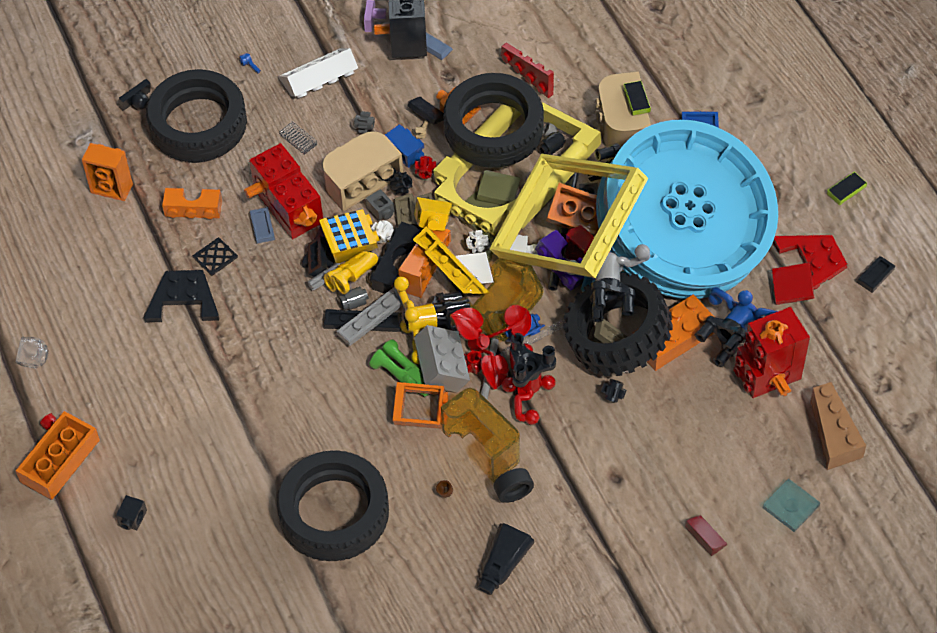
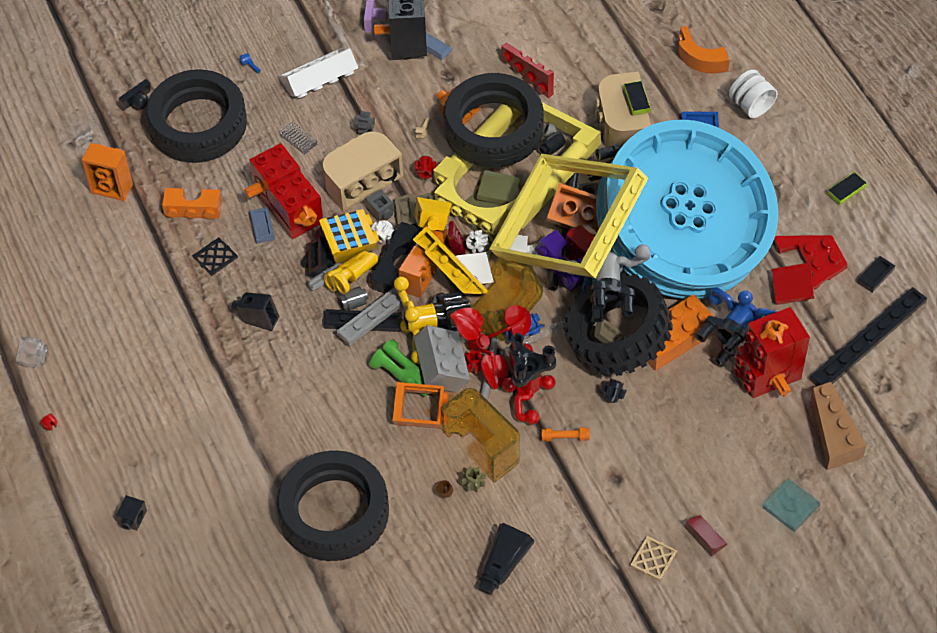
orange brick [16,411,100,500] -> none
black wing [144,270,219,323] -> none
blue brick [385,124,424,168] -> none
black gear [390,171,413,195] -> none
black tile [407,96,444,125] -> none
black tyre [493,468,534,503] -> none
none -> black torso [231,292,280,331]
none -> dark red slope [448,221,466,256]
none -> olive gear [461,466,486,492]
none -> orange bar [541,427,590,442]
none -> tan window [630,536,677,581]
none -> orange arch [678,26,730,73]
none -> white wheel [729,69,778,118]
none -> black tile [809,287,927,386]

